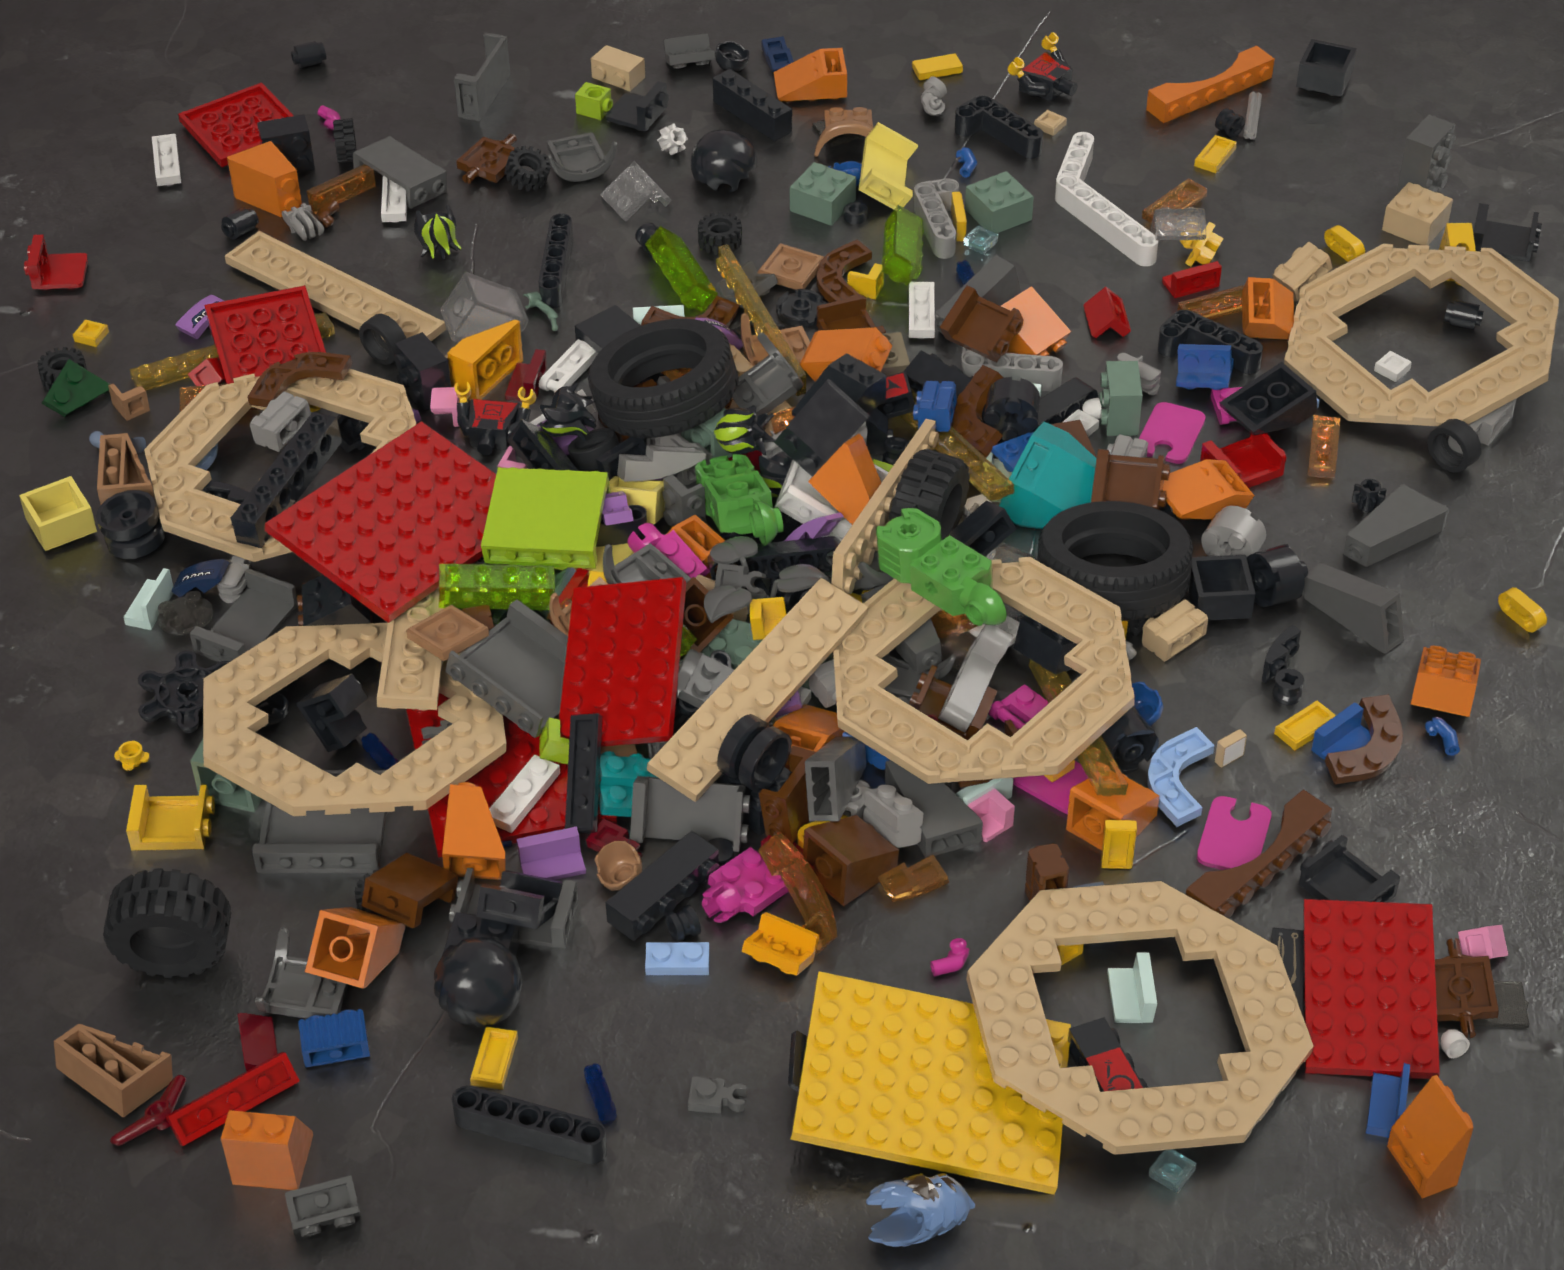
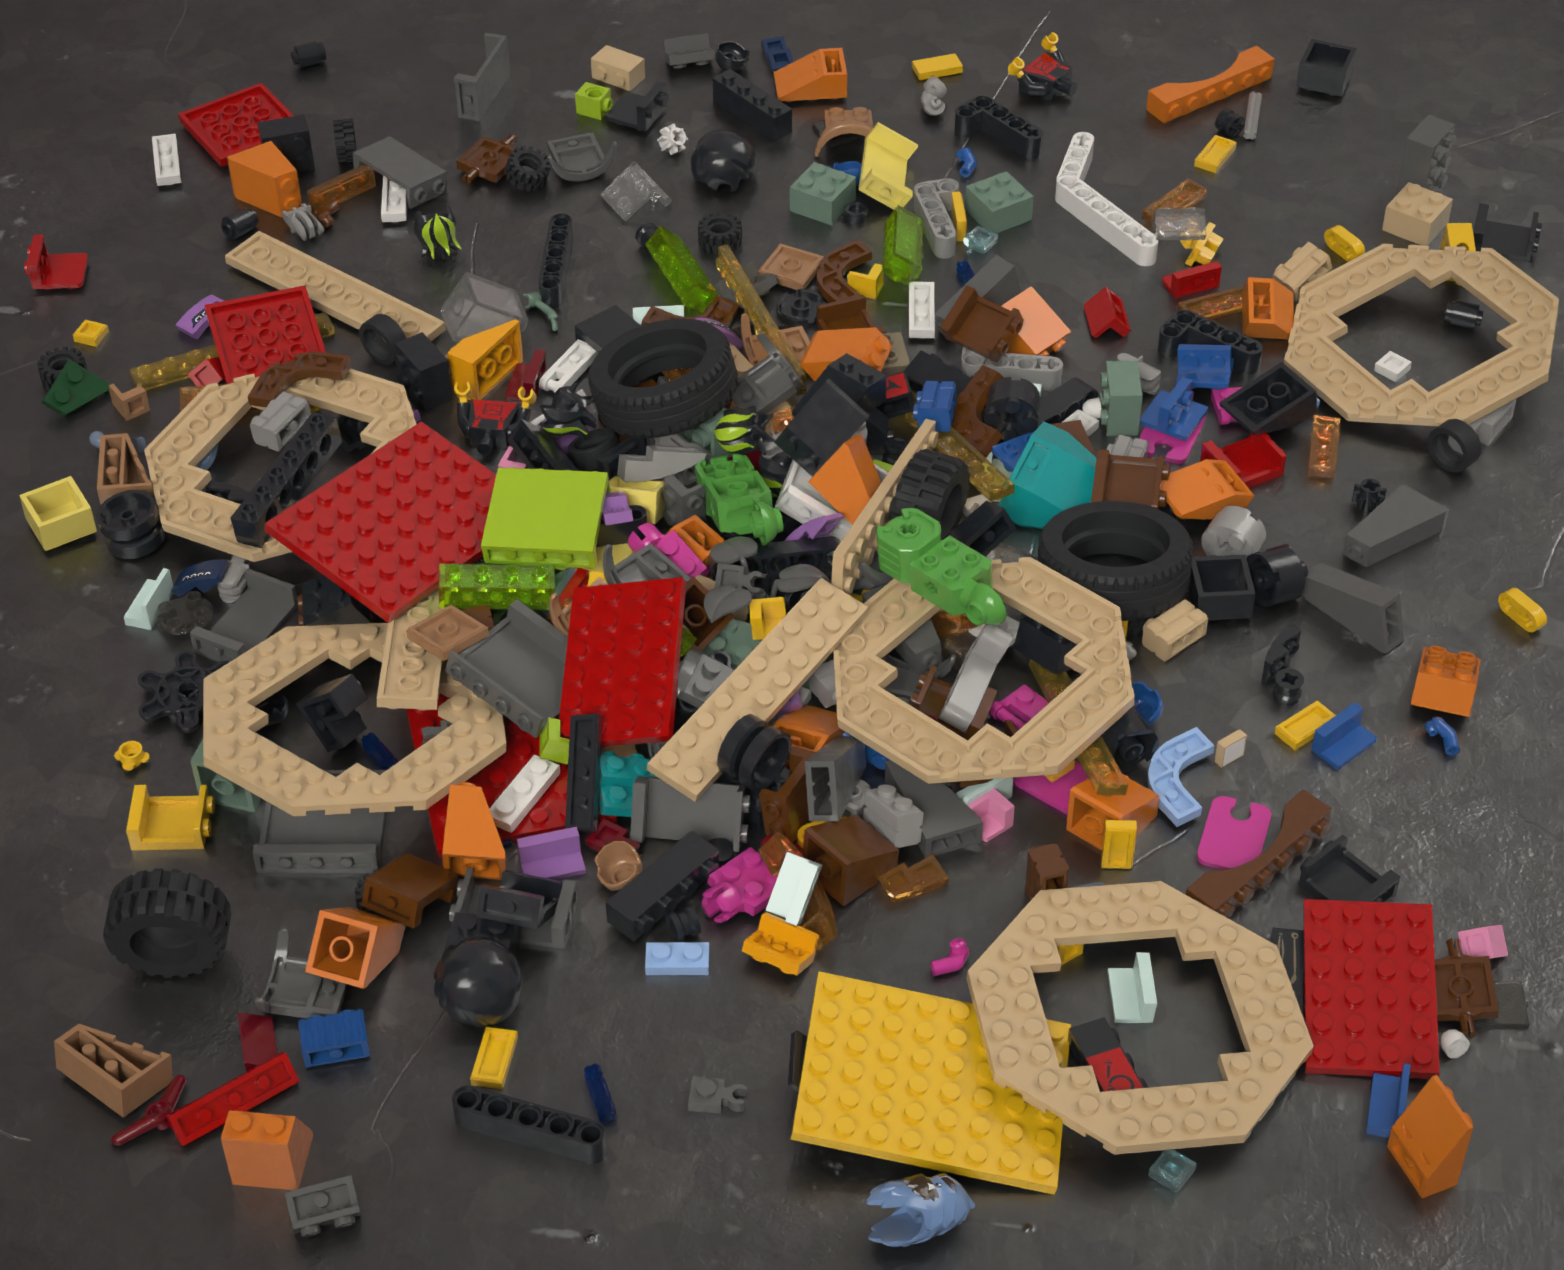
dark pink arm [318,105,341,131] -> none
bright pink panel [430,387,460,427] -> none
tan tile [1034,110,1067,136] -> none
reddish brown plate [1325,694,1403,784] -> none
none -> light aqua panel [765,852,822,926]
none -> blue bracket [1140,377,1208,441]

